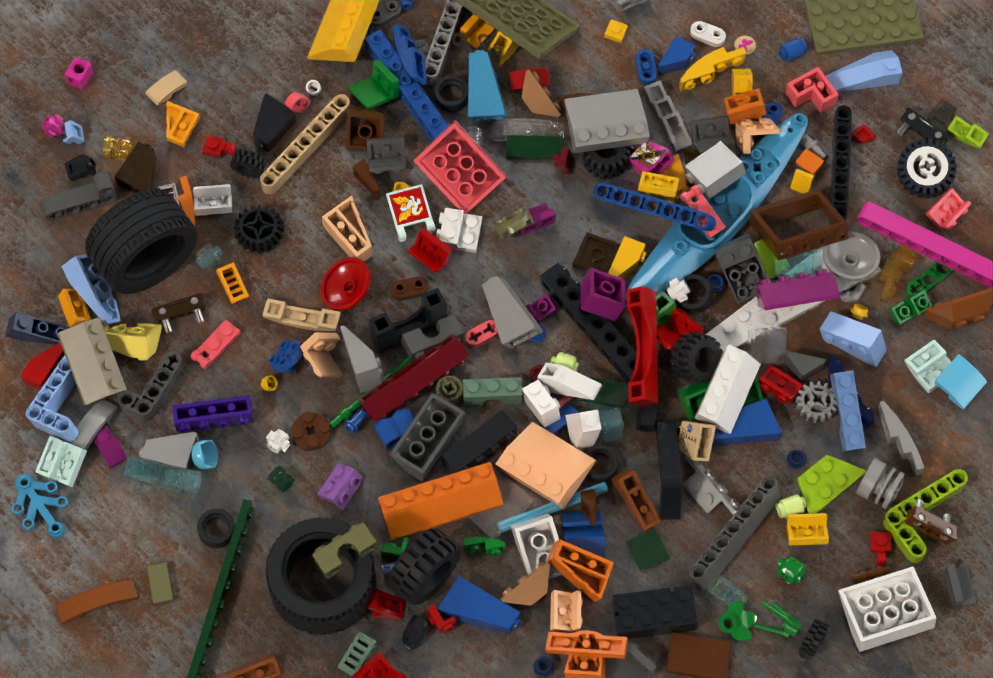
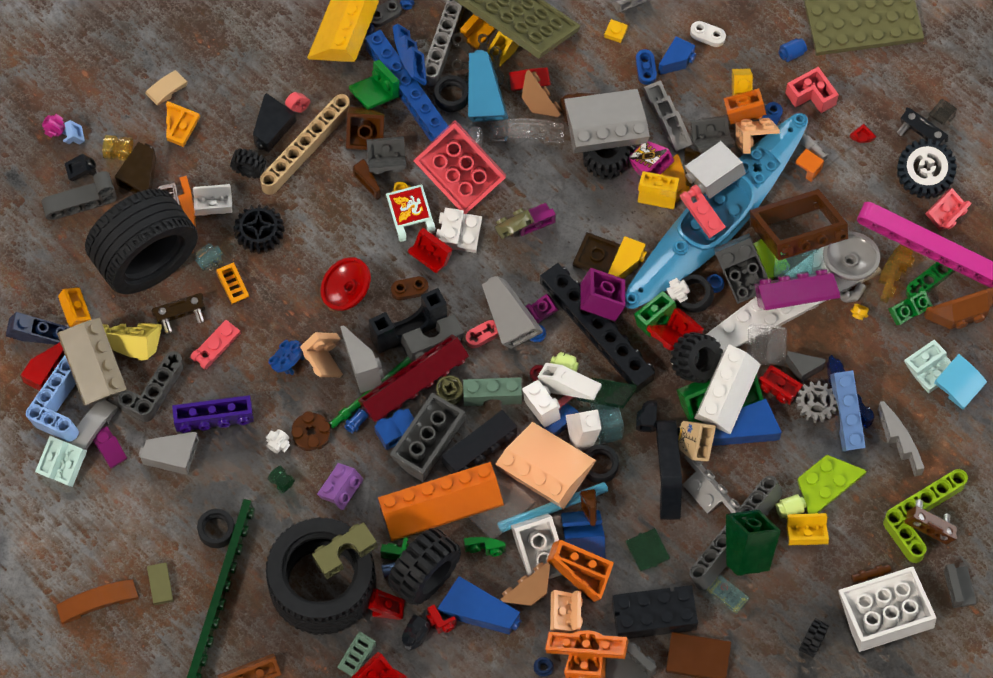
dark azure plant [12,474,69,539] -> none
light blue wedge [61,254,121,325] -> none
dark pink brick [64,57,94,90] -> none
clear light blue slope [122,457,204,493] -> none
medium azure hair [191,440,218,469] -> none
red plate [202,135,237,158] -> none
yellow hinge [261,375,278,391] -> none
tan slope [262,299,341,331] -> none
white hinge [306,80,321,96] -> none
light nougat wedge [322,196,373,262] -> none
dark green slope [506,135,562,159] -> none
dark red tile [552,148,575,174] -> none
blue beam [593,182,716,231] -> none
dark orange slope [611,468,661,531] -> none
red arch [627,286,658,406] -> none
yellow slope [679,47,746,91] -> none
green plate [718,601,758,641] -> none
tan sticker [734,36,756,55] -> none
green plant [754,601,802,638] -> none
green head [776,556,807,585] -> none
dark blue plate [787,450,806,469] -> none
yellow slope [790,169,814,193] -> none
light blue wedge [820,311,887,368] -> none
light blue wedge [826,50,902,93] -> none
black beam [829,105,852,225] -> none
light grey wheel [856,458,905,509] -> none
red plate [870,531,891,566] -> none
lime slope [945,116,989,149] -> none
none -> dark green slope [726,510,781,576]

